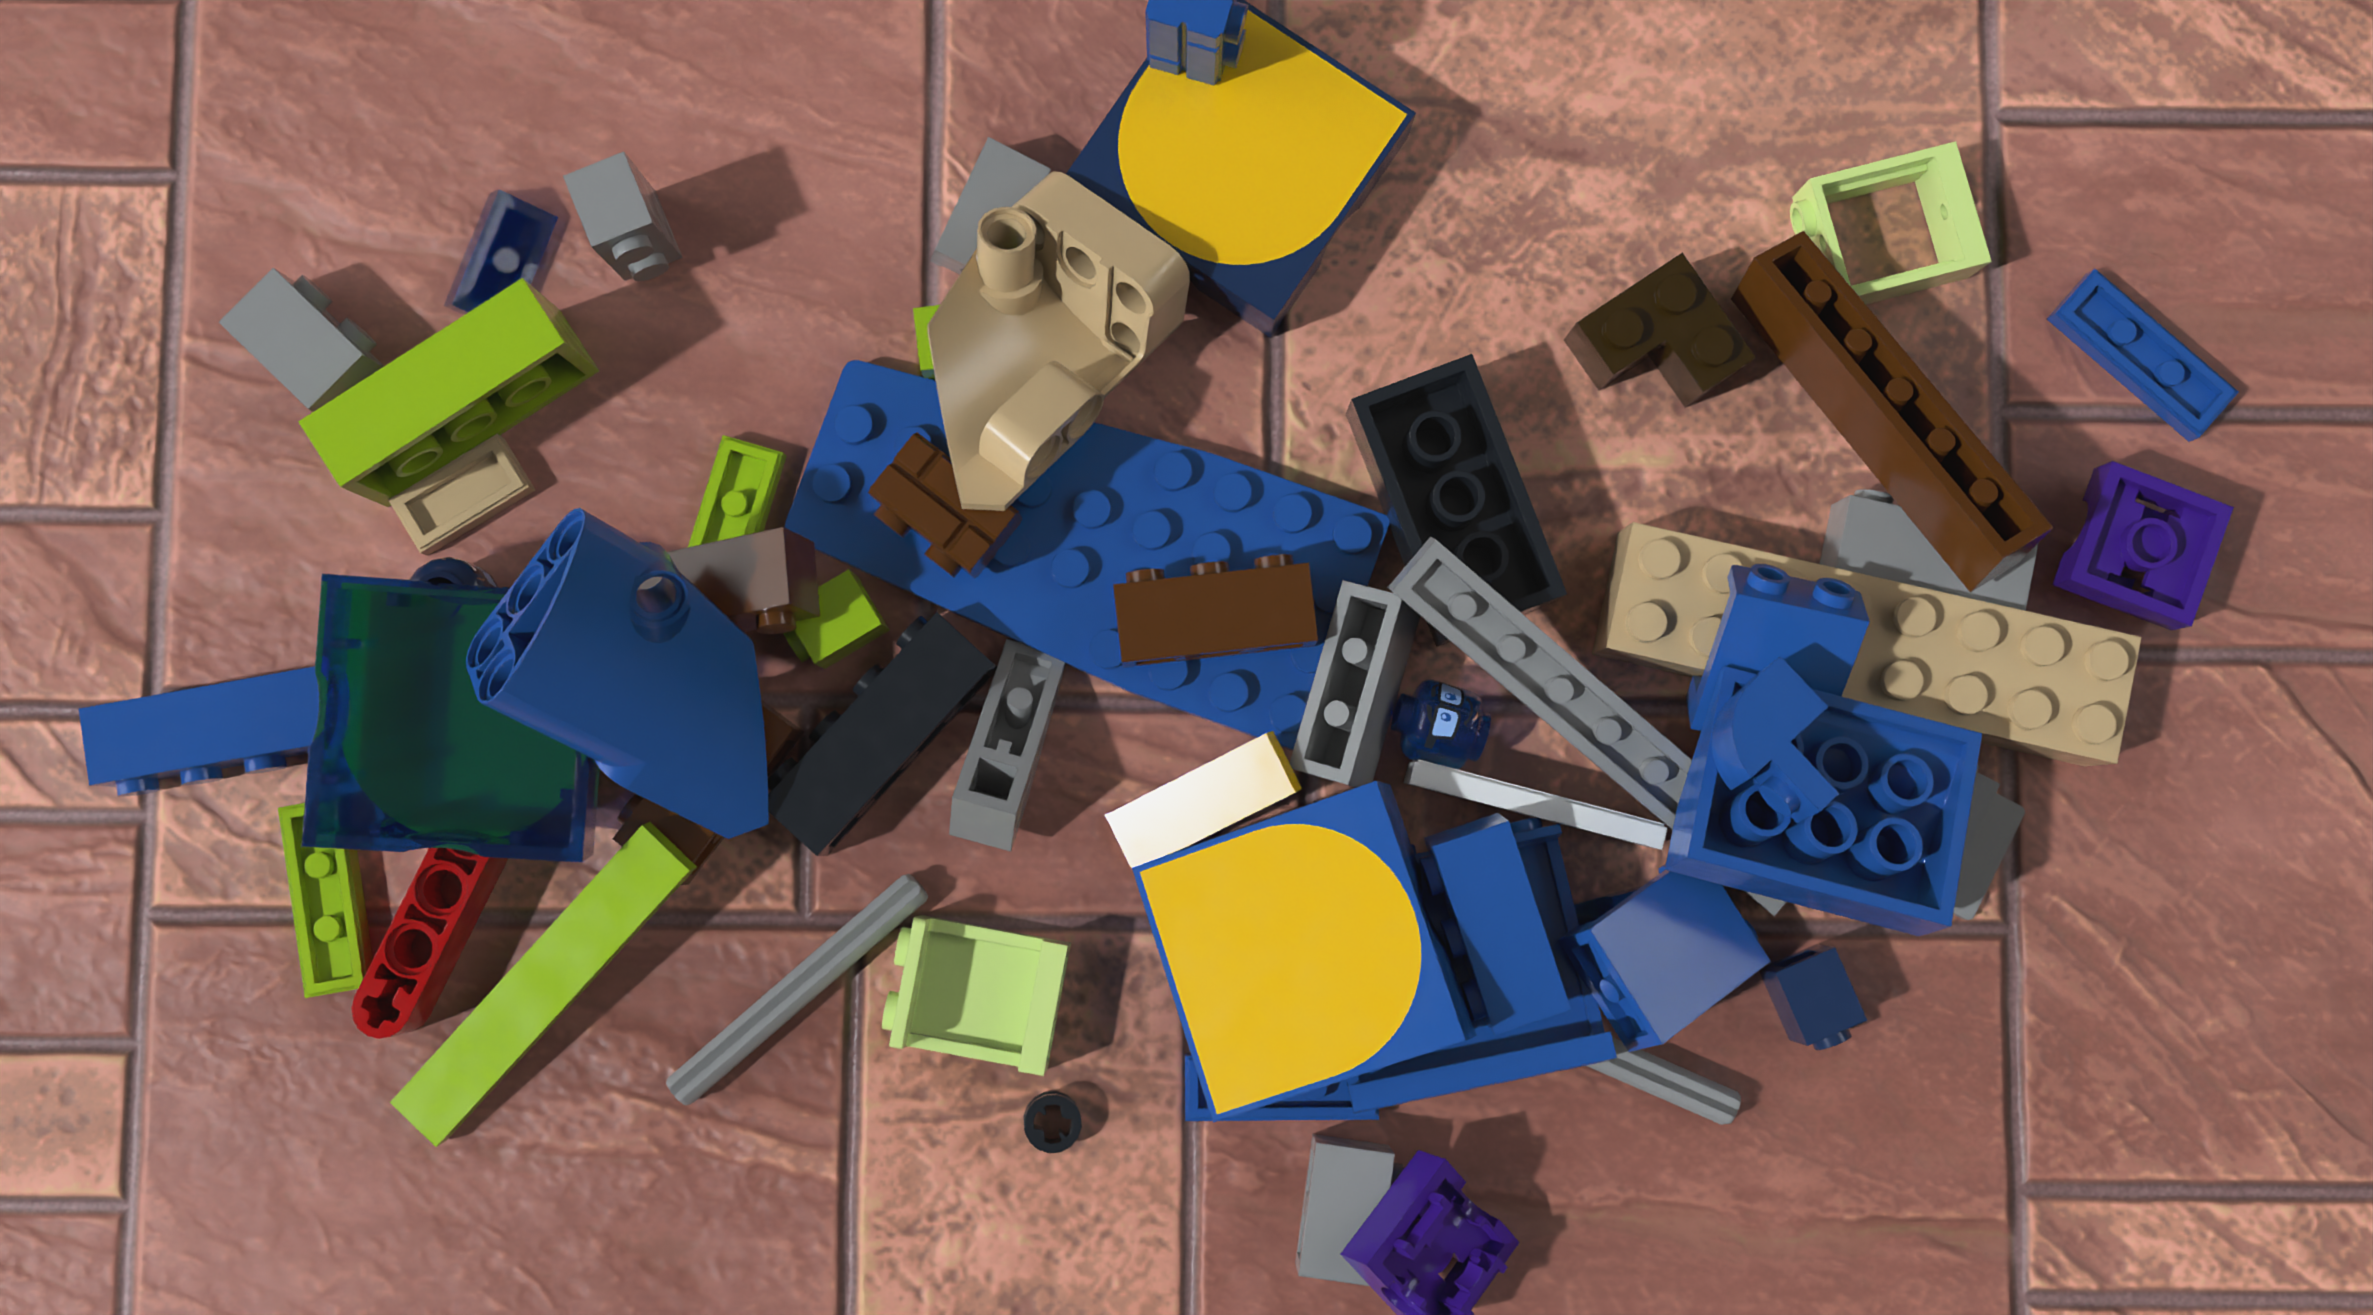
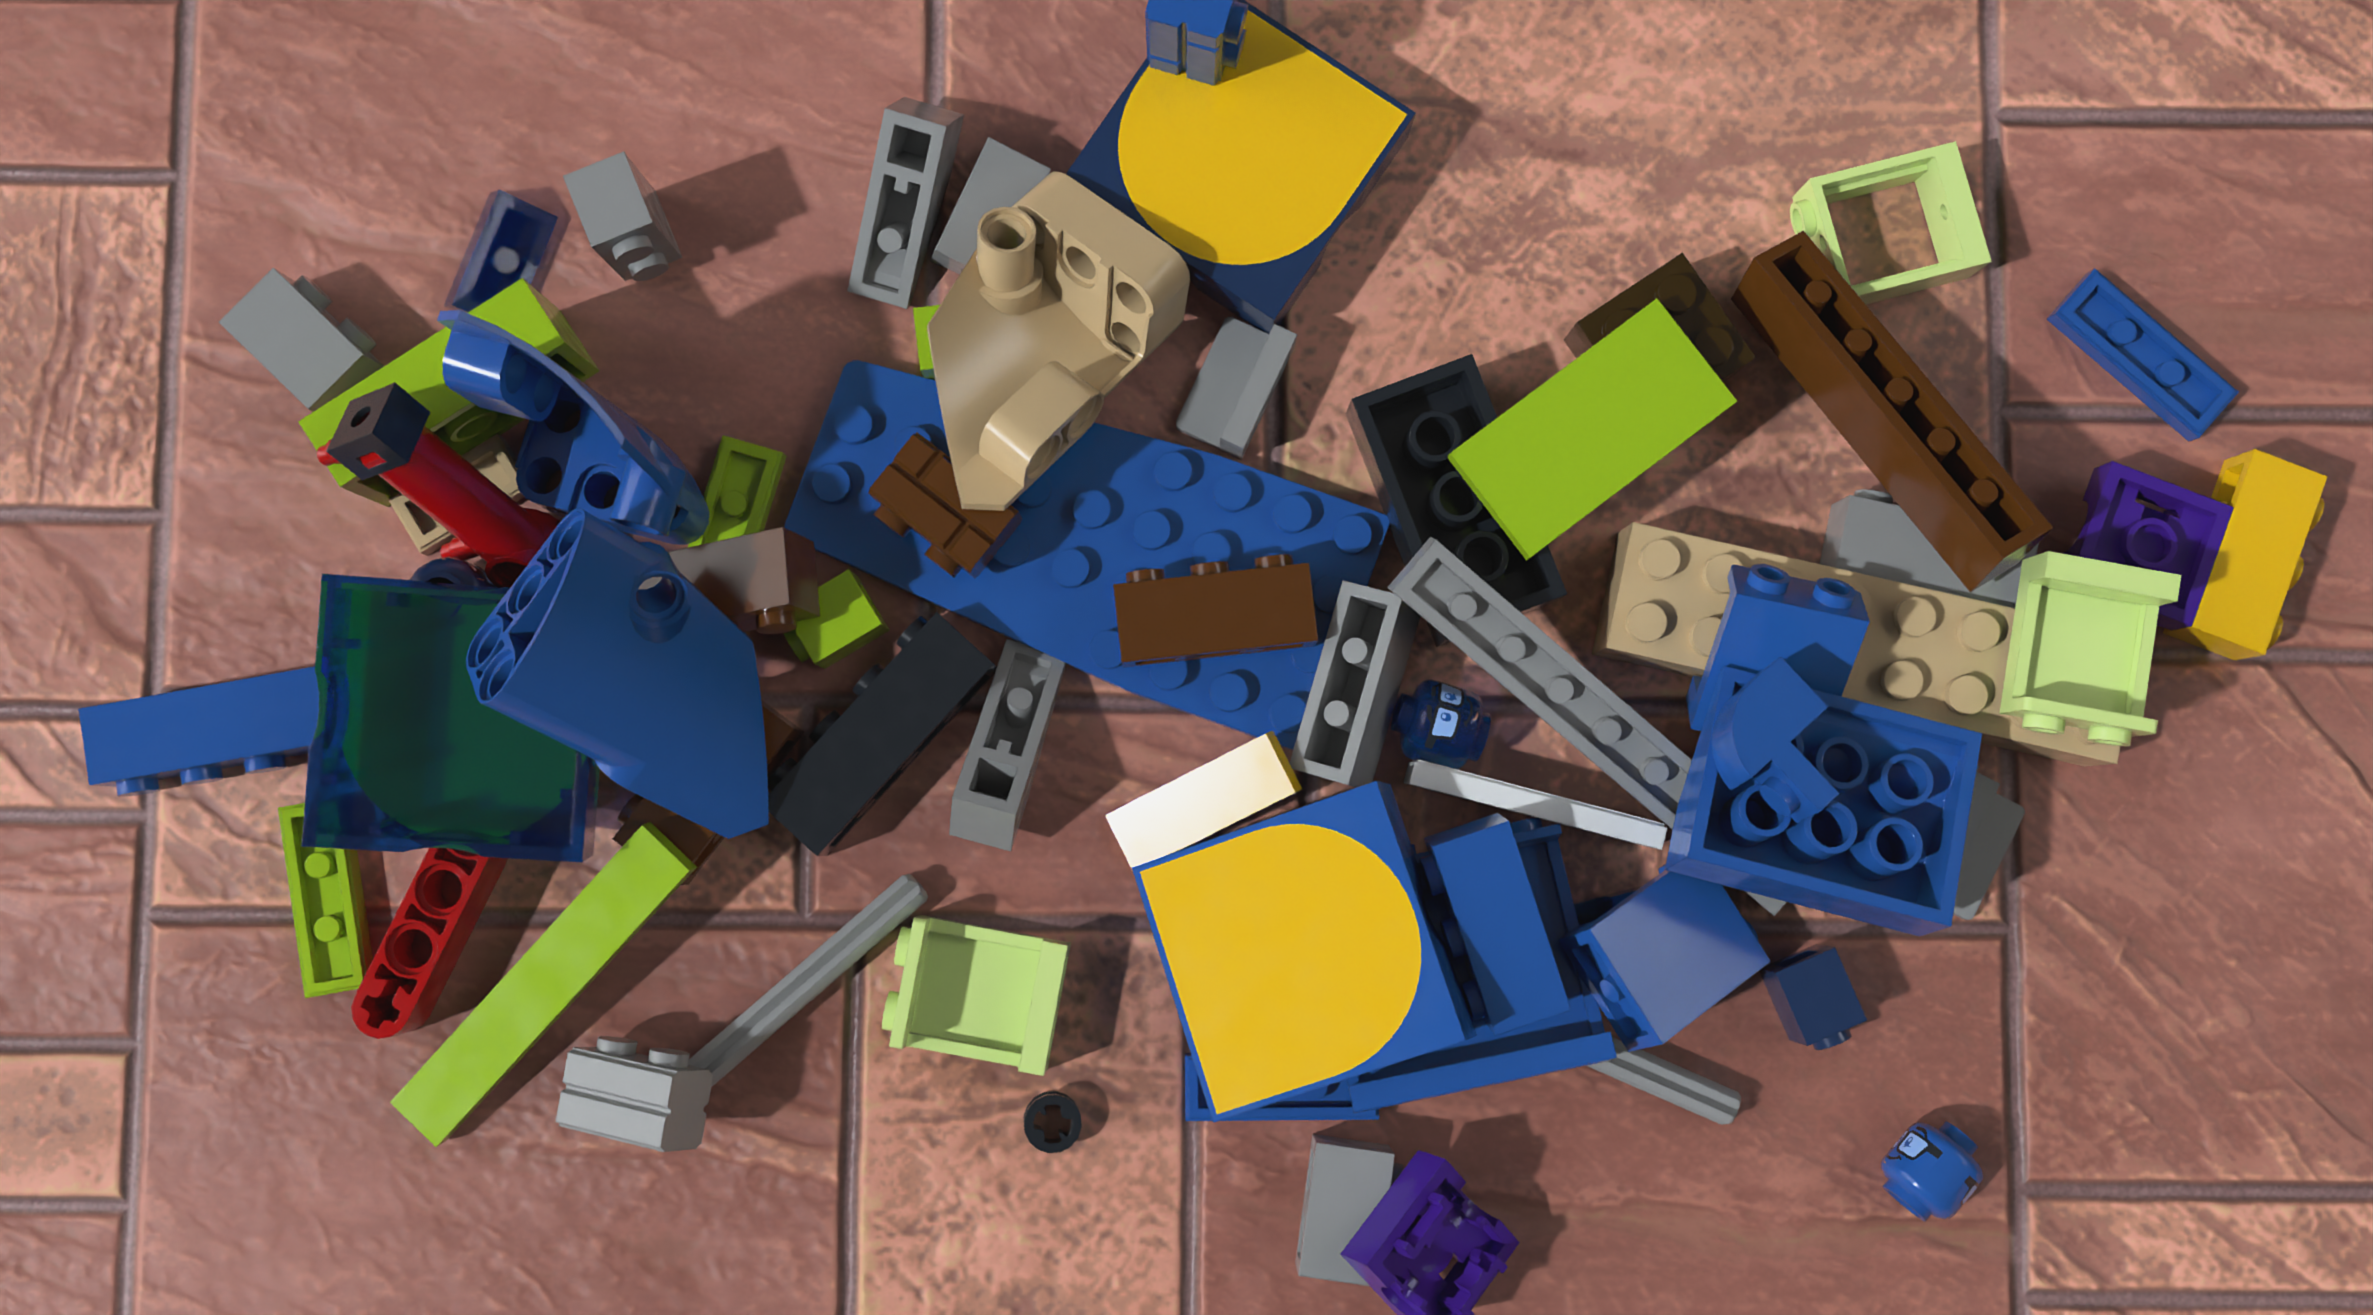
none -> red piece [317,382,560,592]
none -> blue panel [437,310,710,545]
none -> light grey brick [556,1036,713,1152]
none -> light grey slope [848,97,964,309]
none -> light grey panel [1176,317,1297,460]
none -> lime tile [1447,299,1737,561]
none -> blue head [1881,1121,1983,1222]
none -> yellowish green panel [1999,551,2181,746]
none -> yellow brick [2163,449,2328,660]

